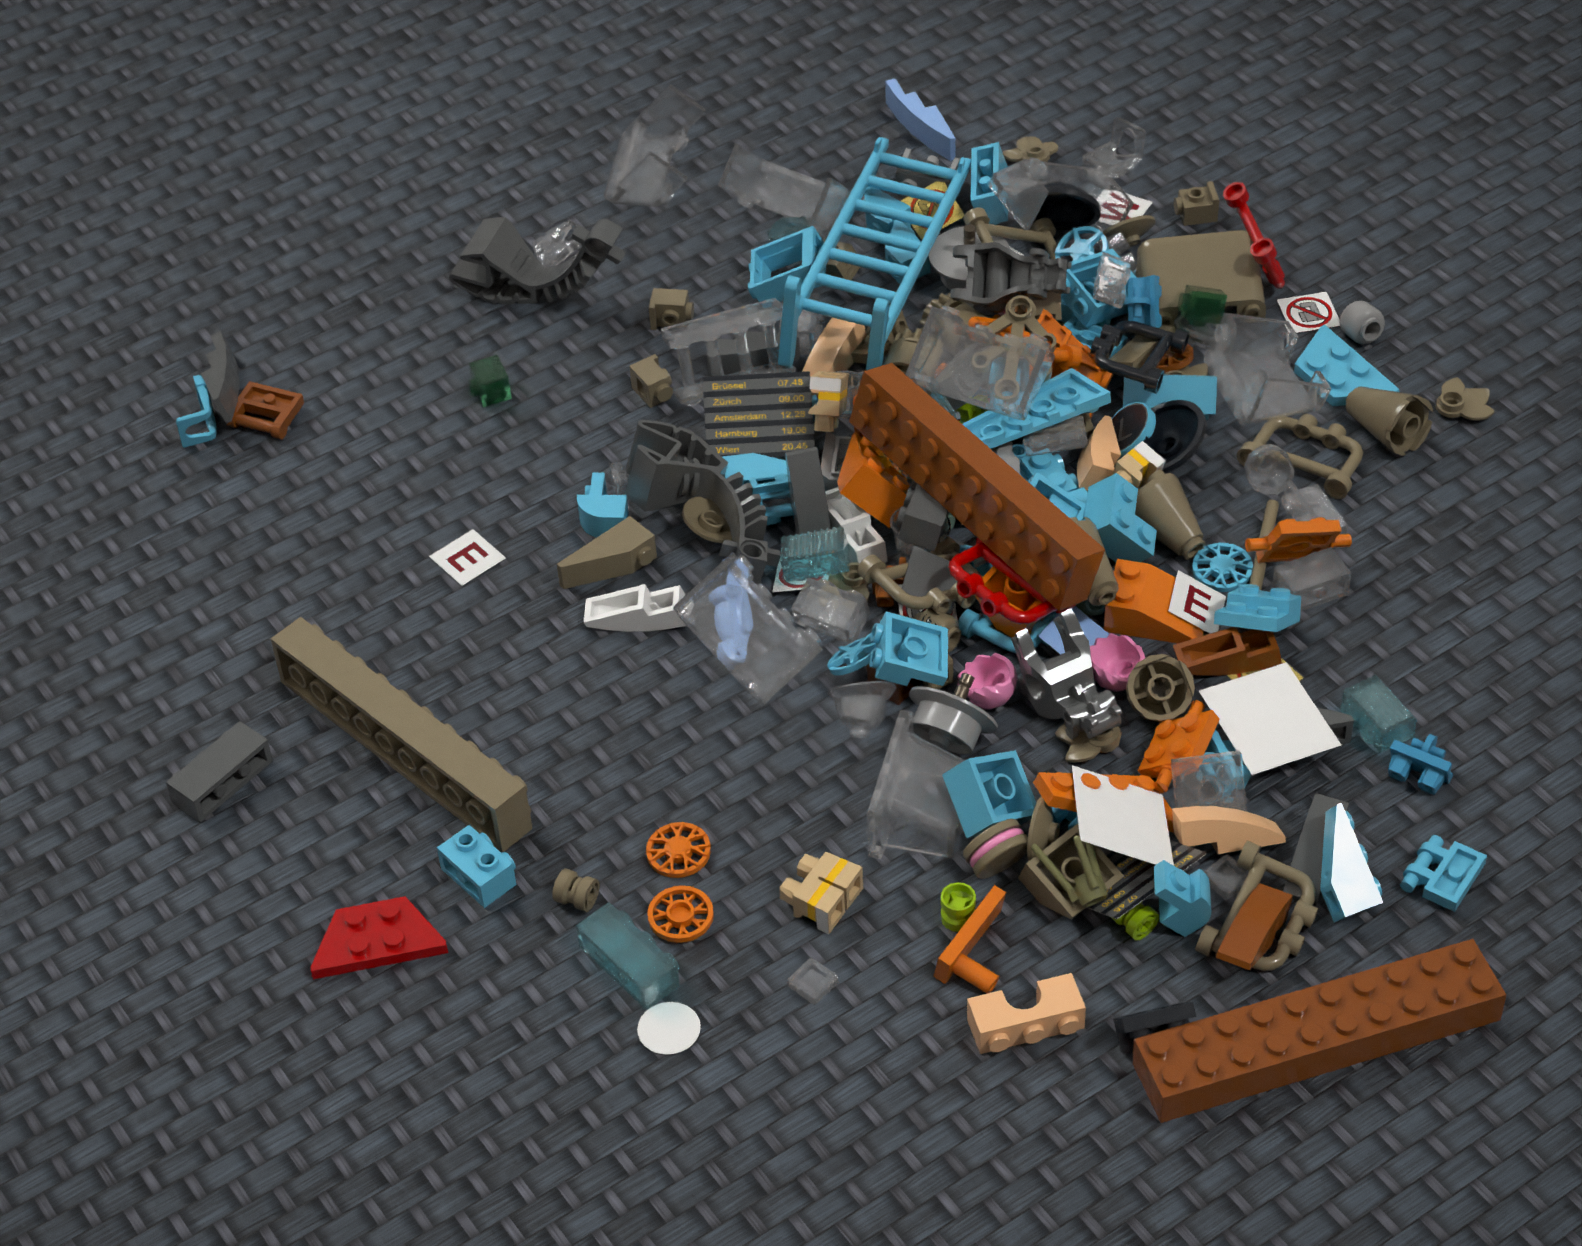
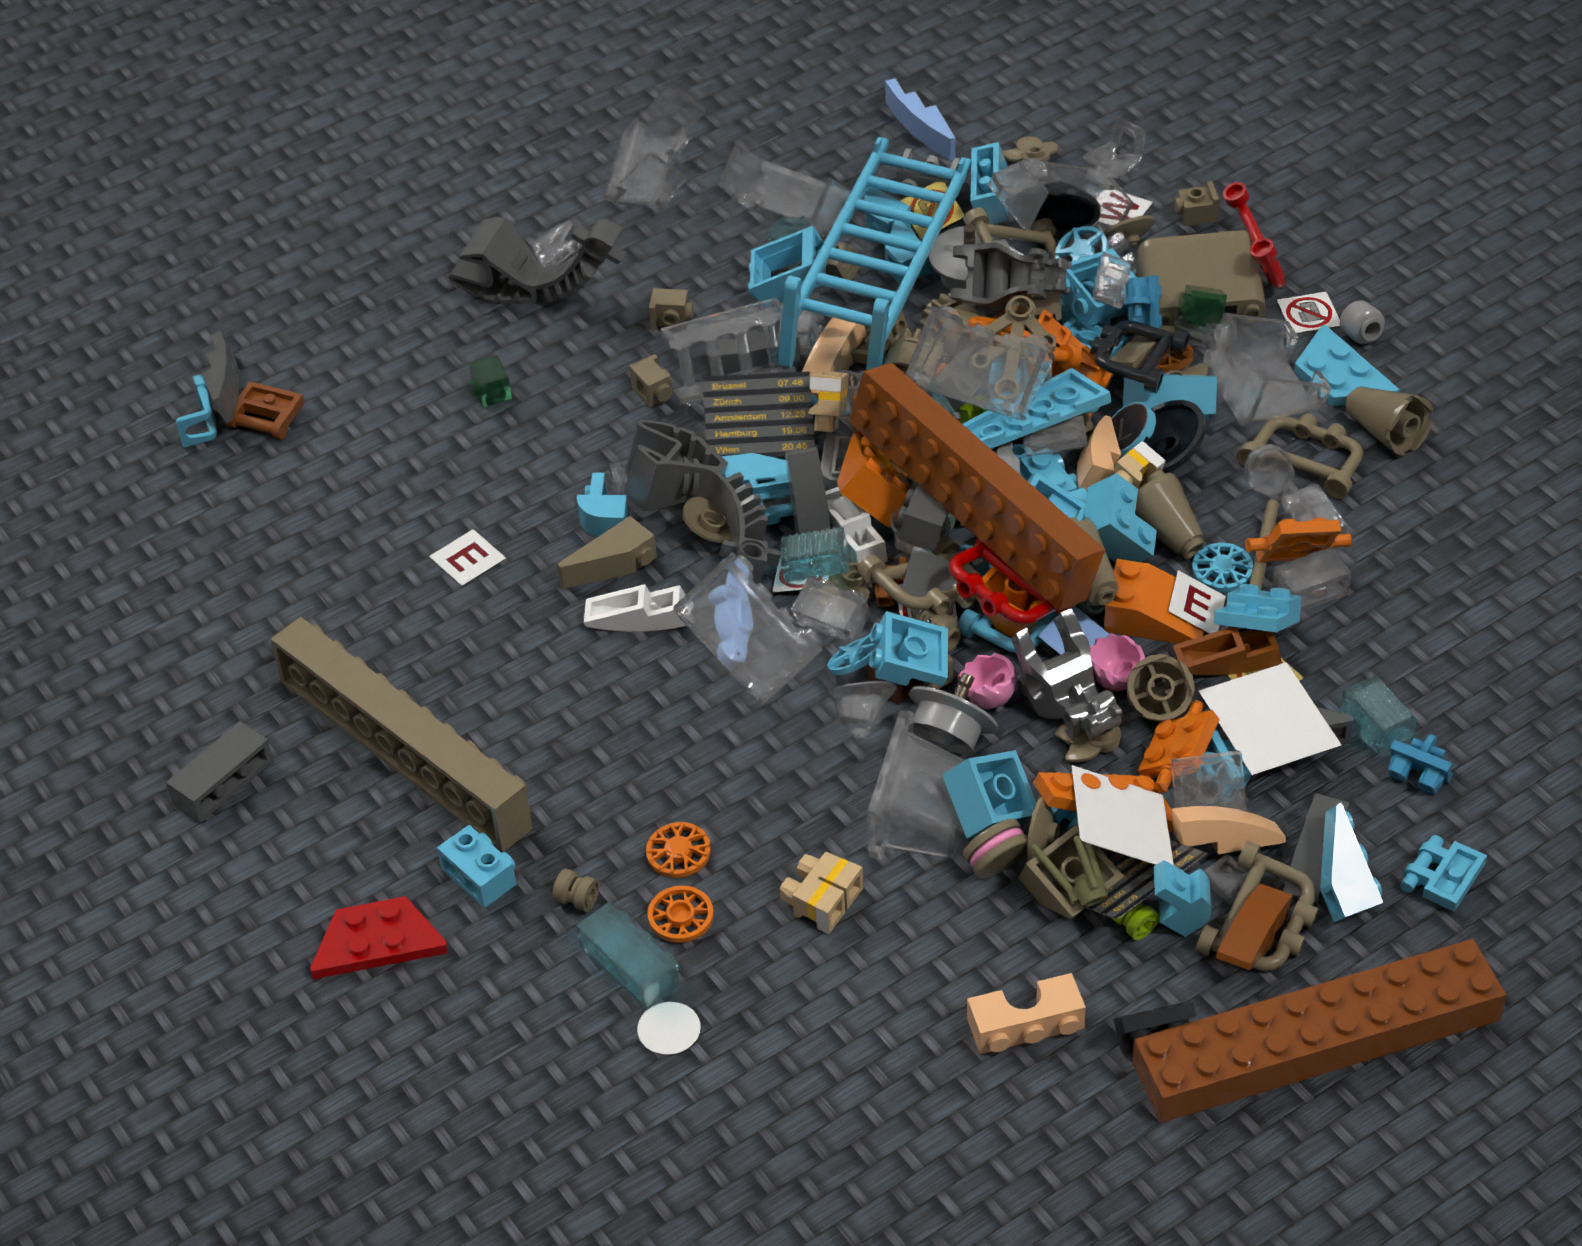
clear tile [787,957,838,1005] -> none
orange piece [933,885,1006,994] -> none
lime wheel [941,882,976,932] -> none
dark tan plate [1436,377,1494,420] -> none

